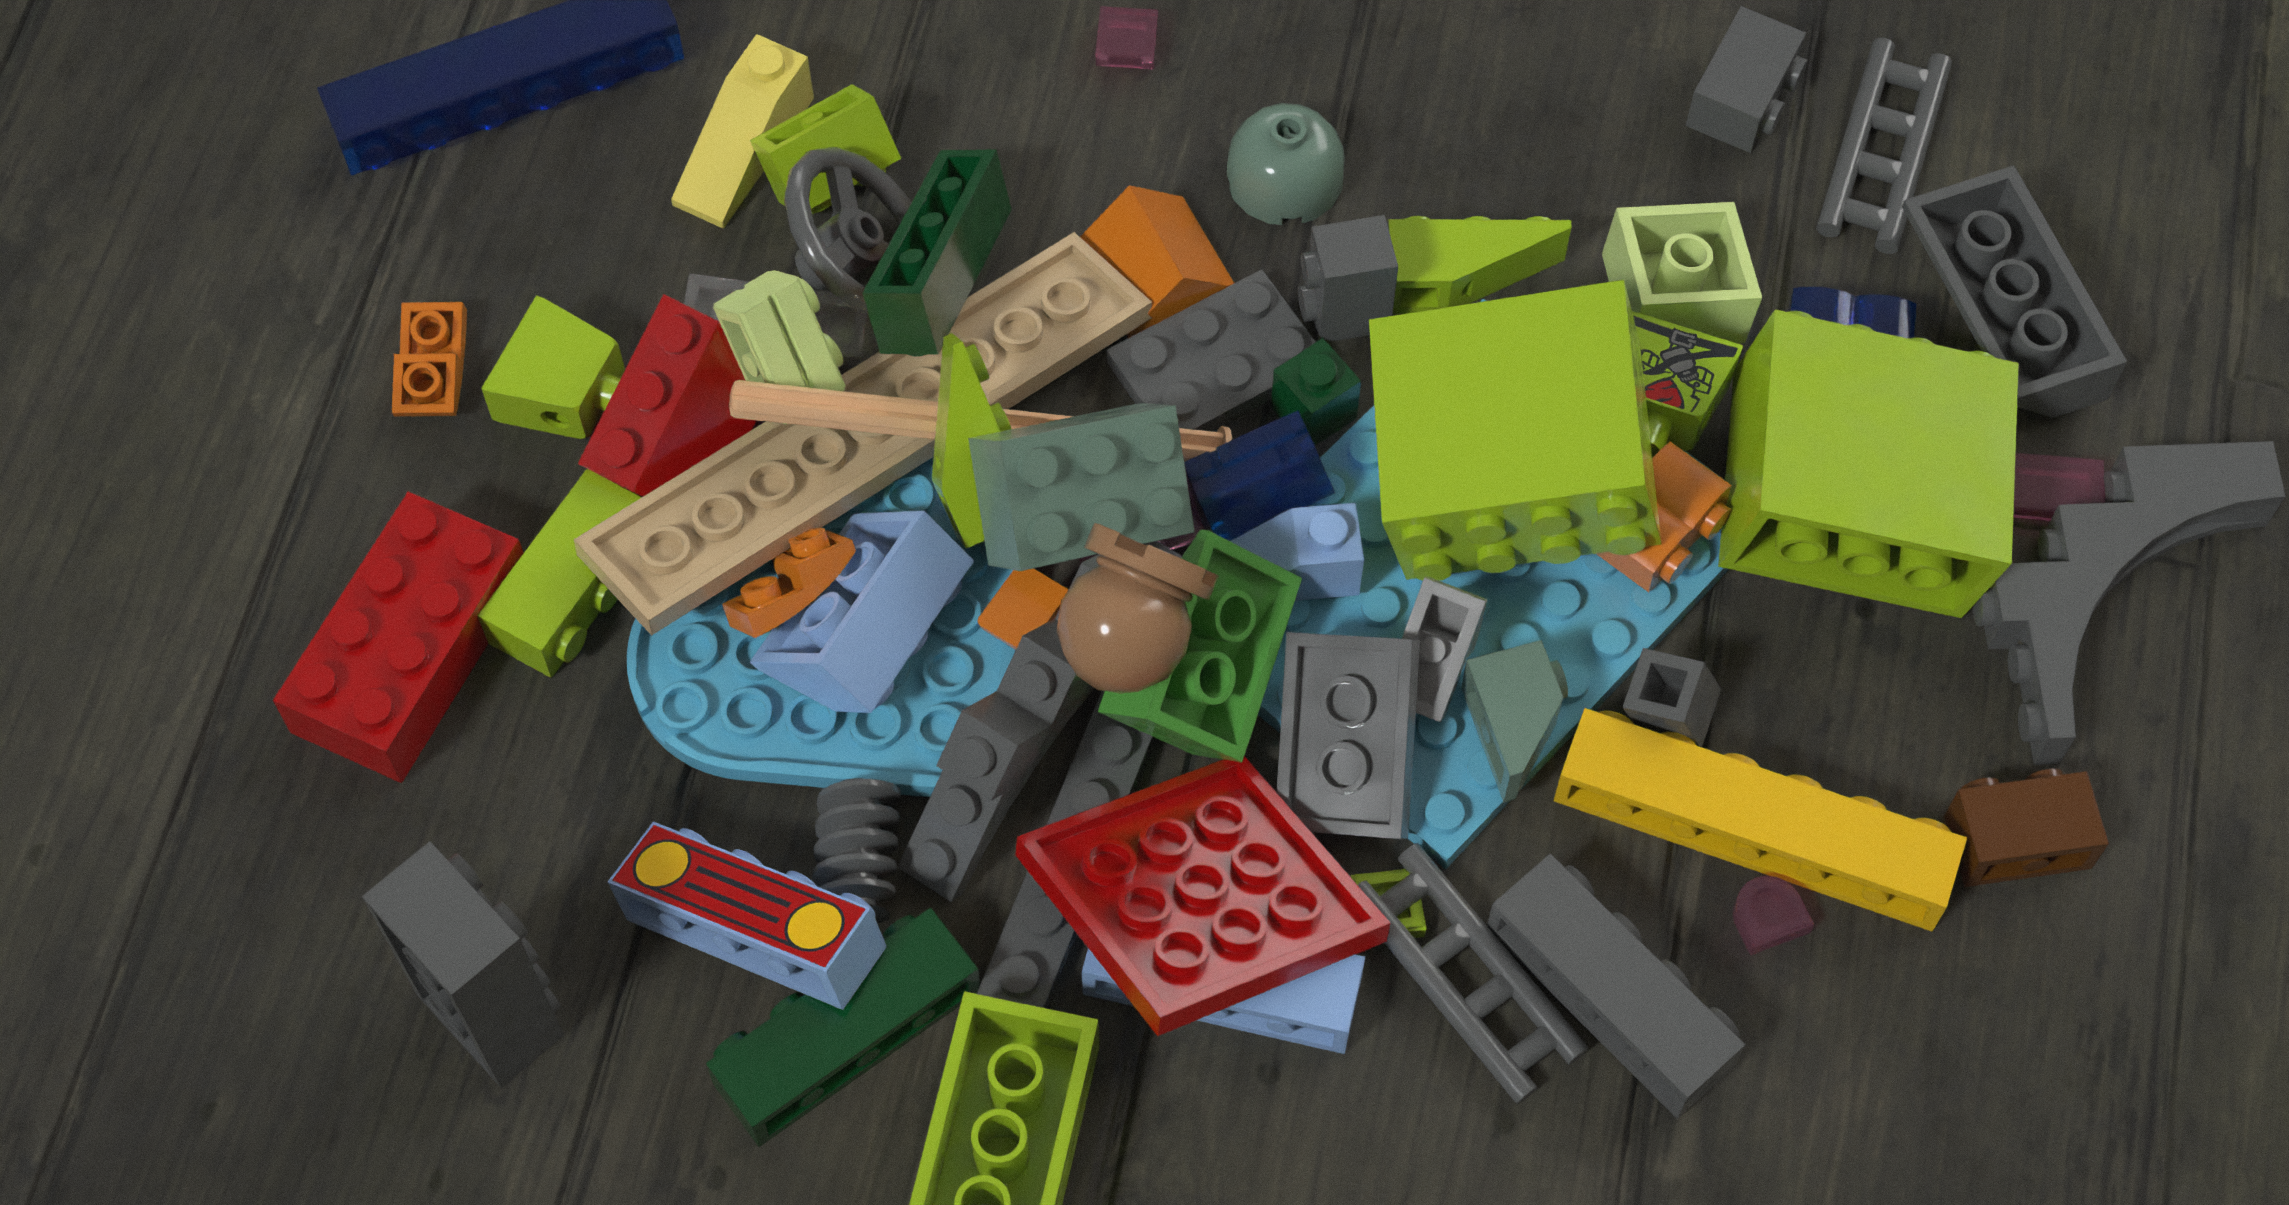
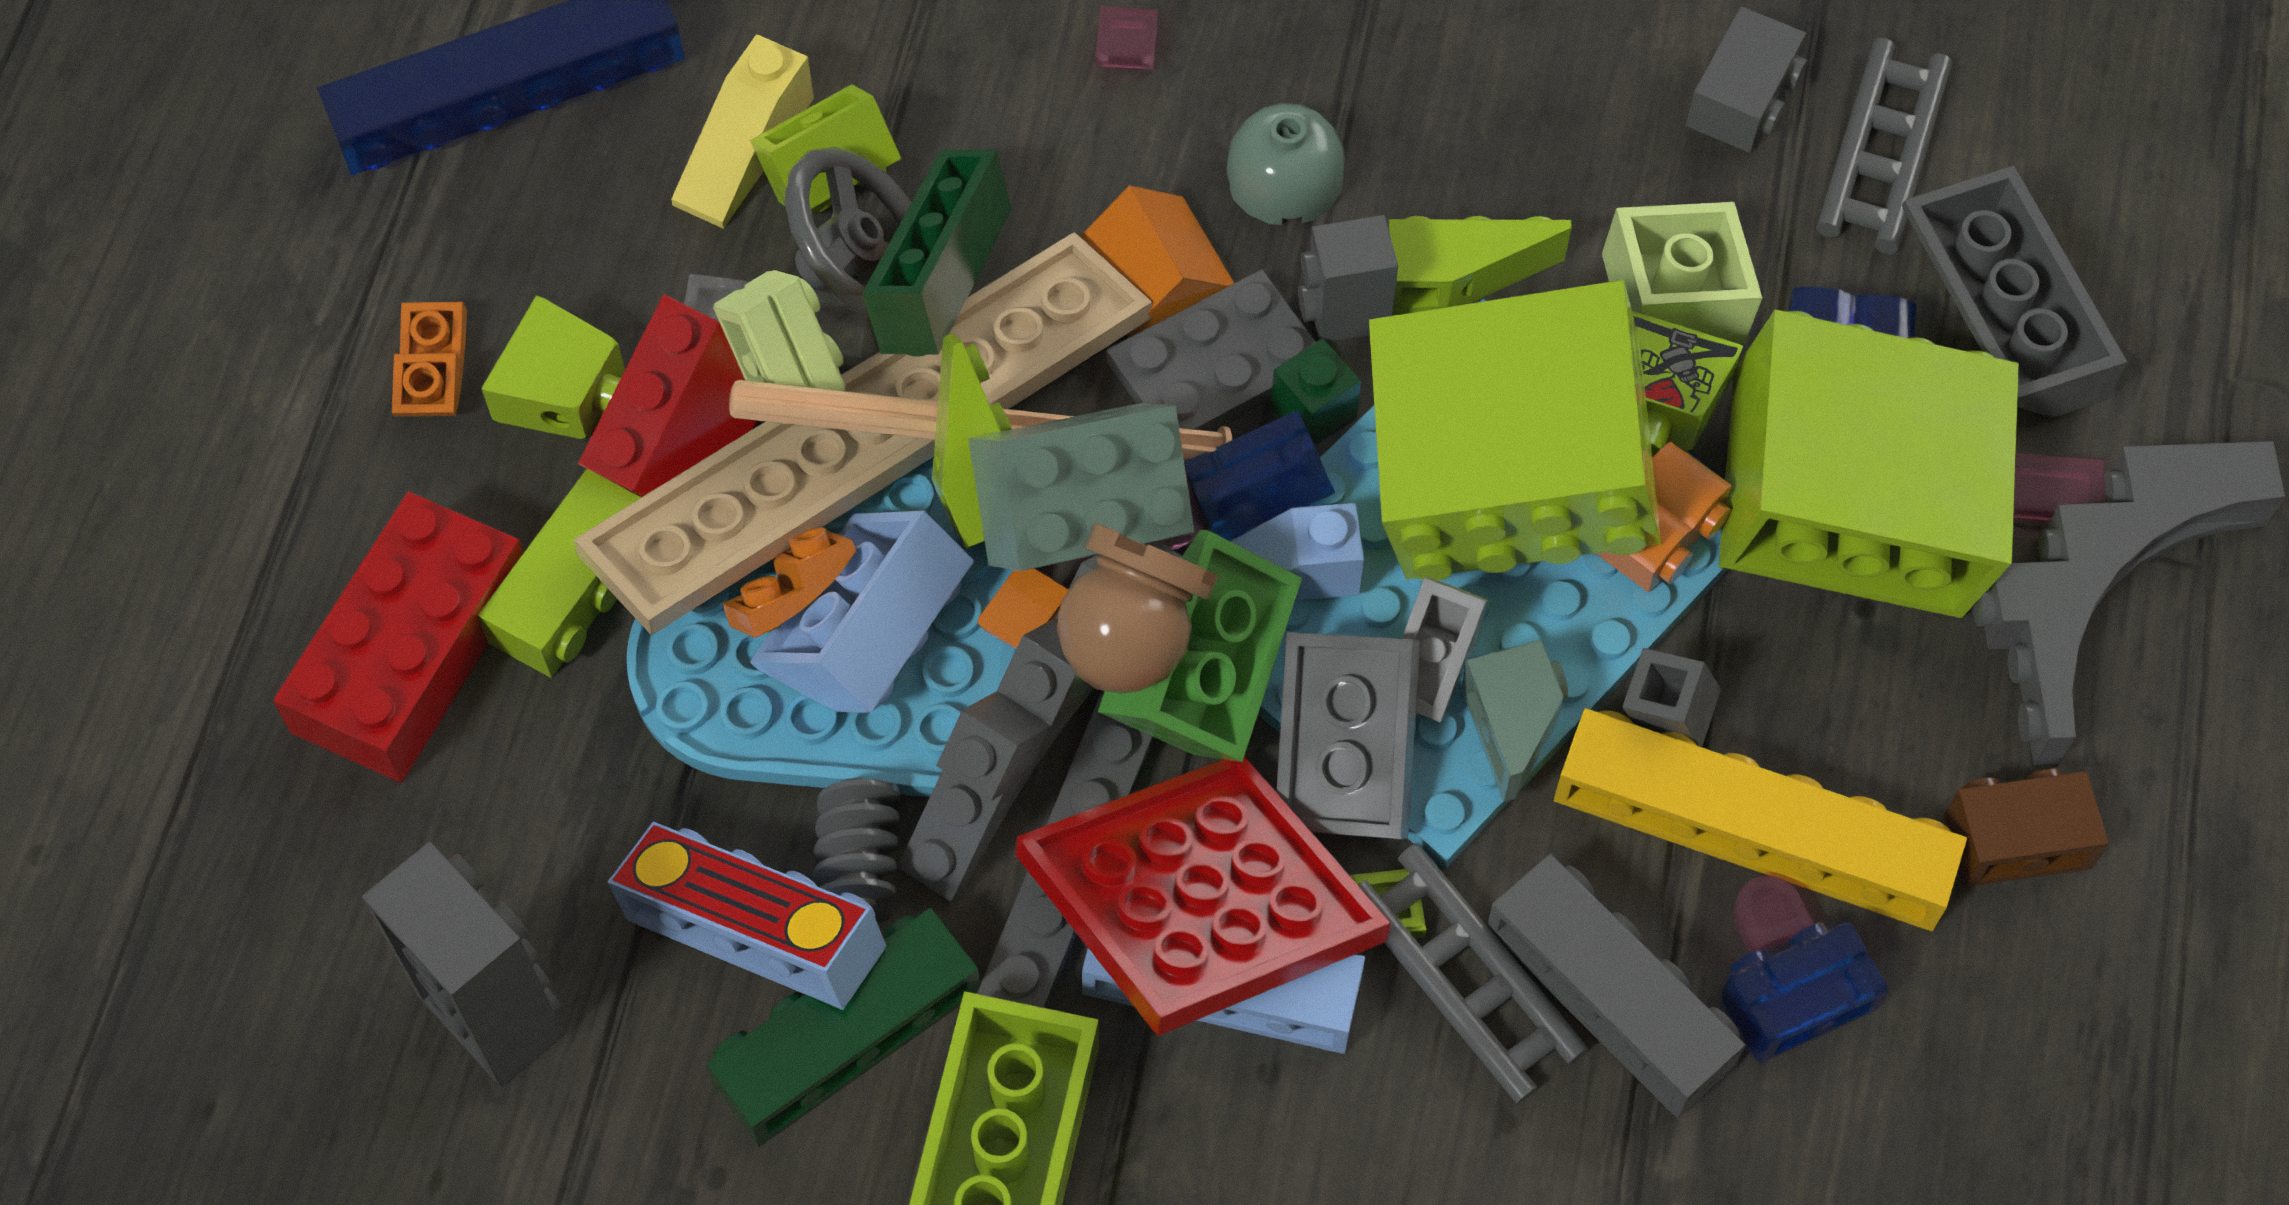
none -> clear blue brick [1721,922,1888,1063]

